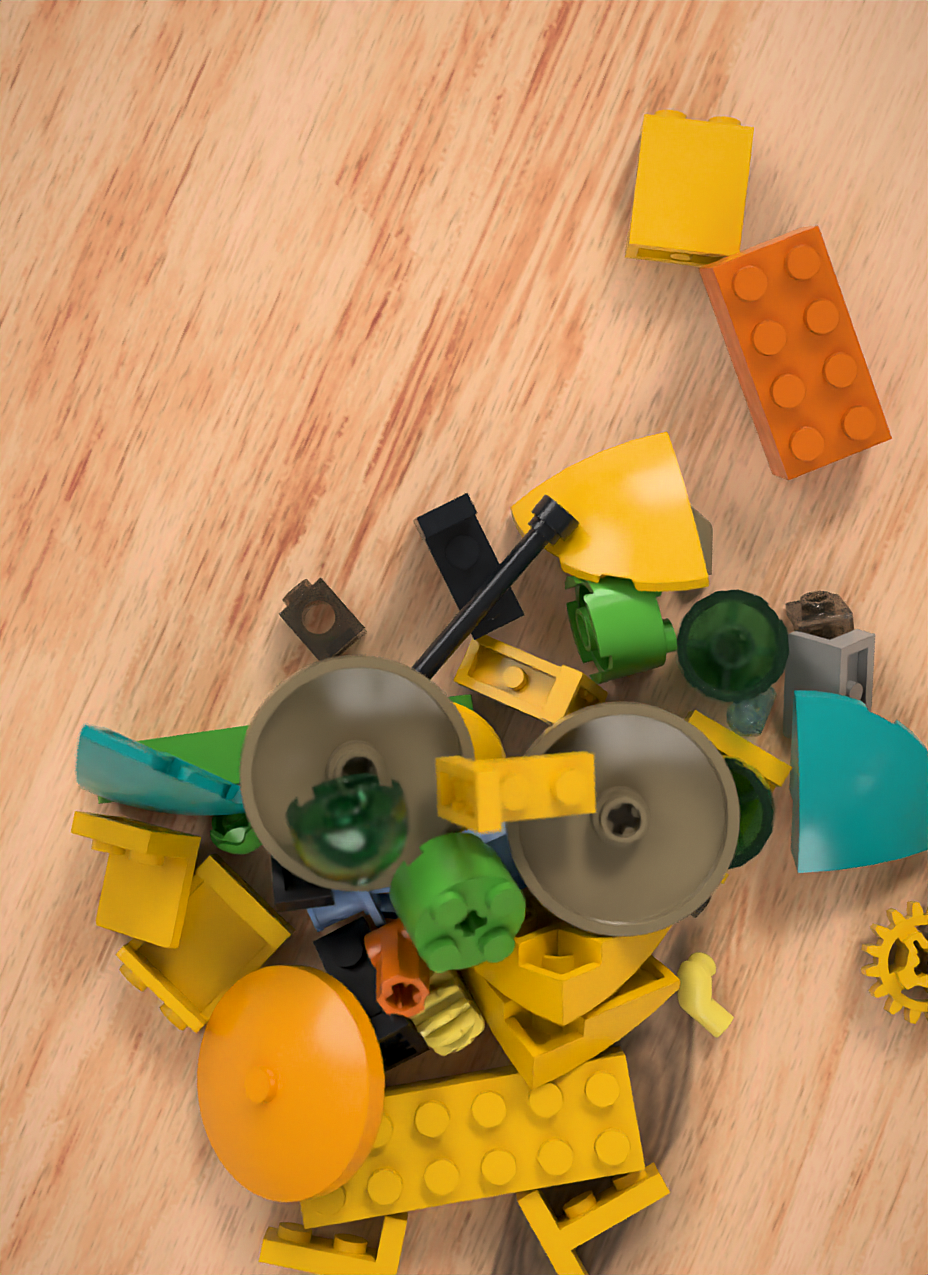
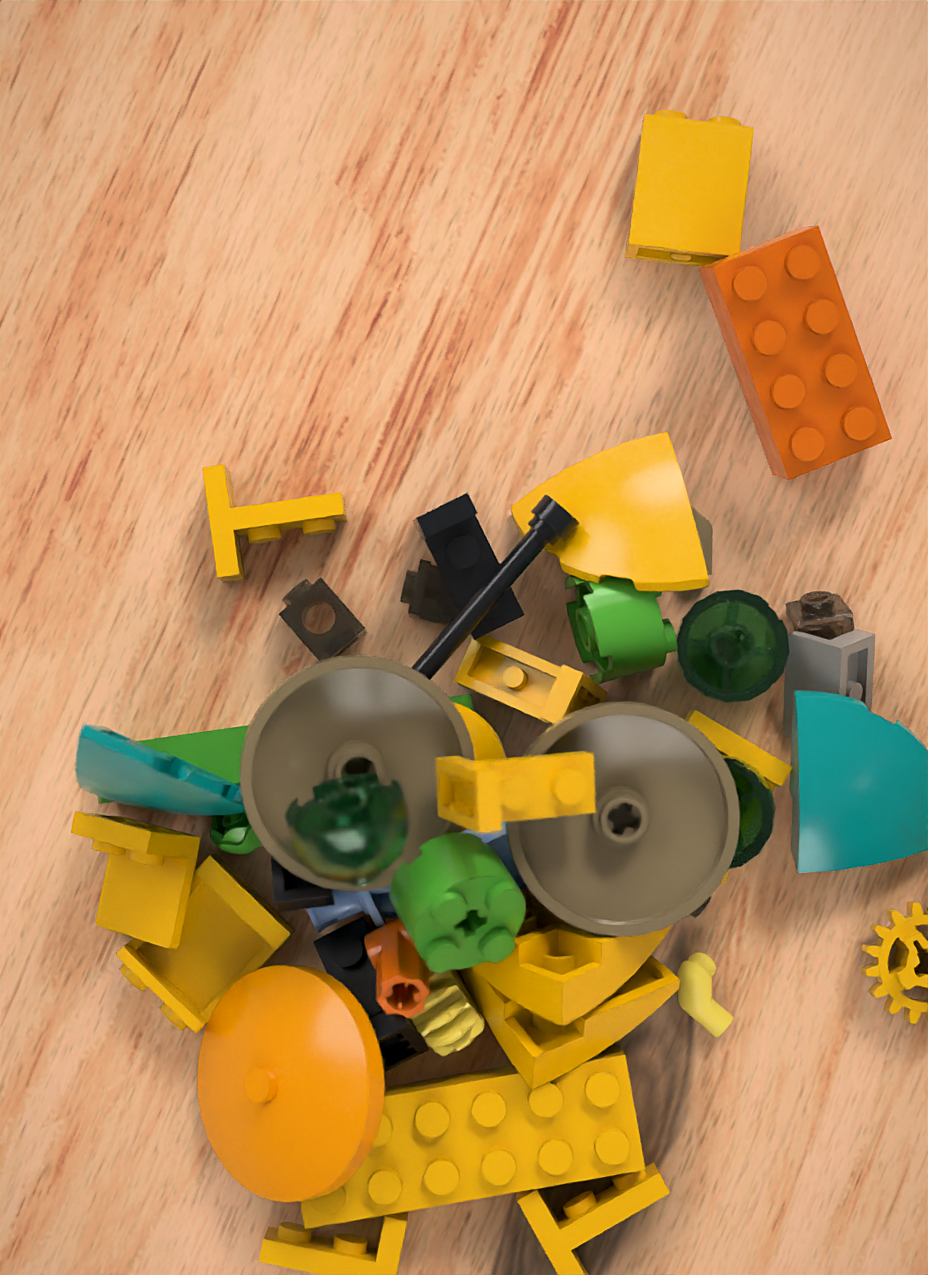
clear light blue arm [726,682,777,737] -> none
none -> yellow bracket [202,464,347,583]
none -> clear smoke bracket [400,559,459,626]

